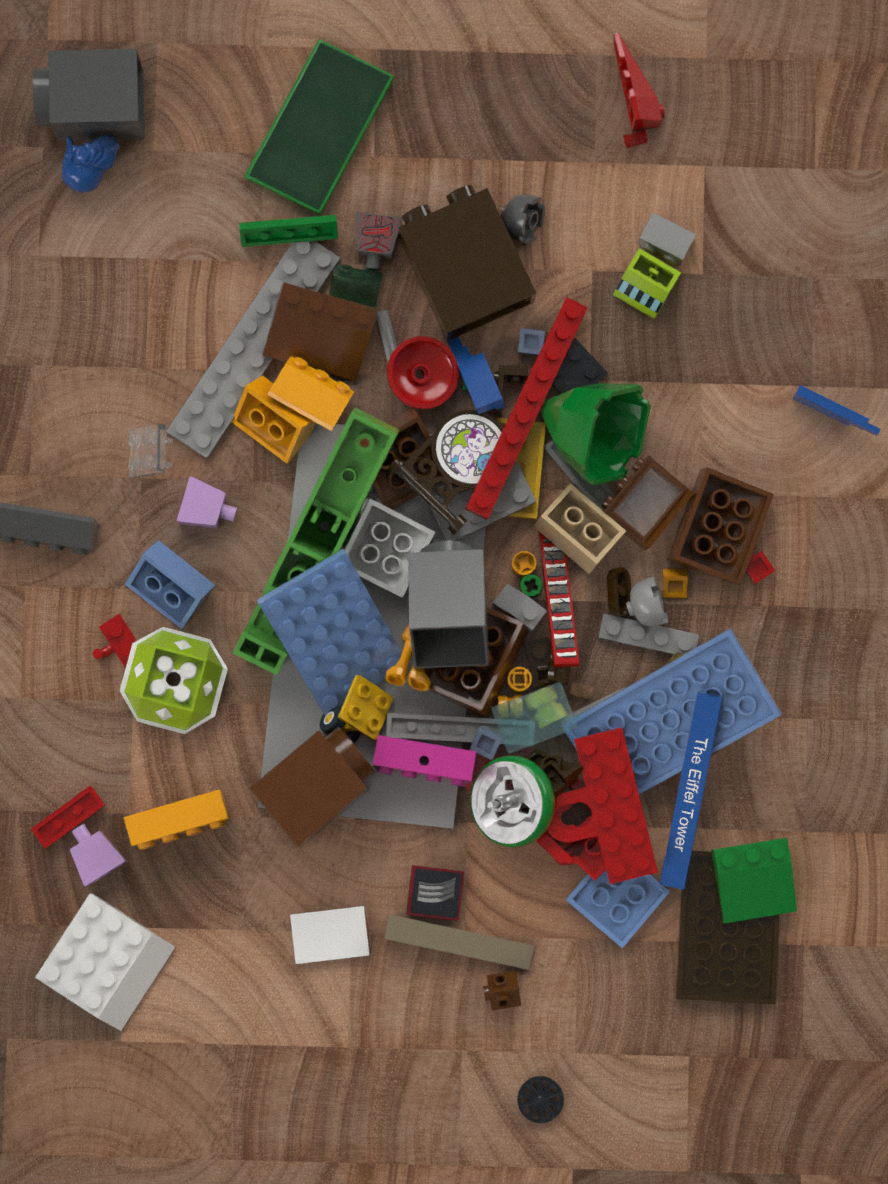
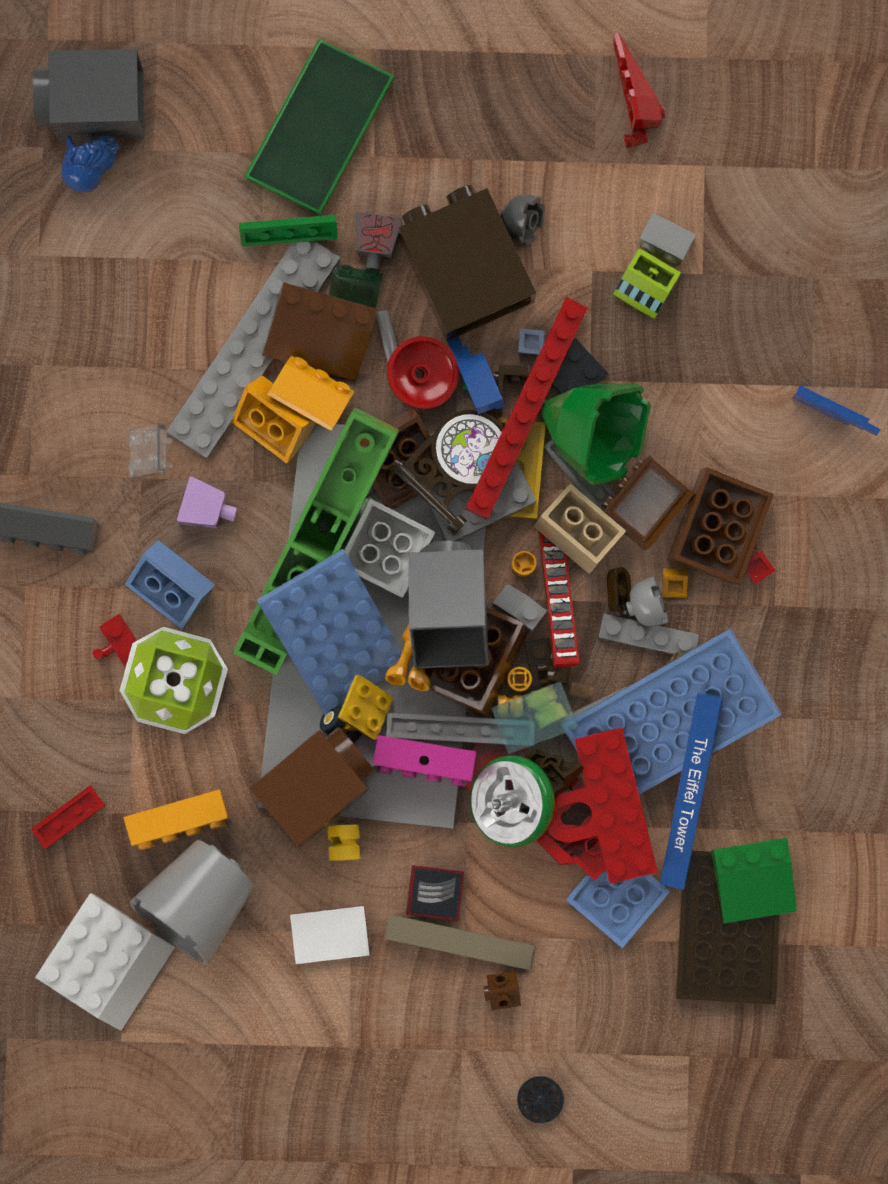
lavender torso [70,824,128,887] -> none
sand blue plate [470,726,503,760] -> none
green bush [519,574,542,599] -> none
none -> light grey cone [130,840,254,965]
none -> yellow wheel [327,825,360,861]

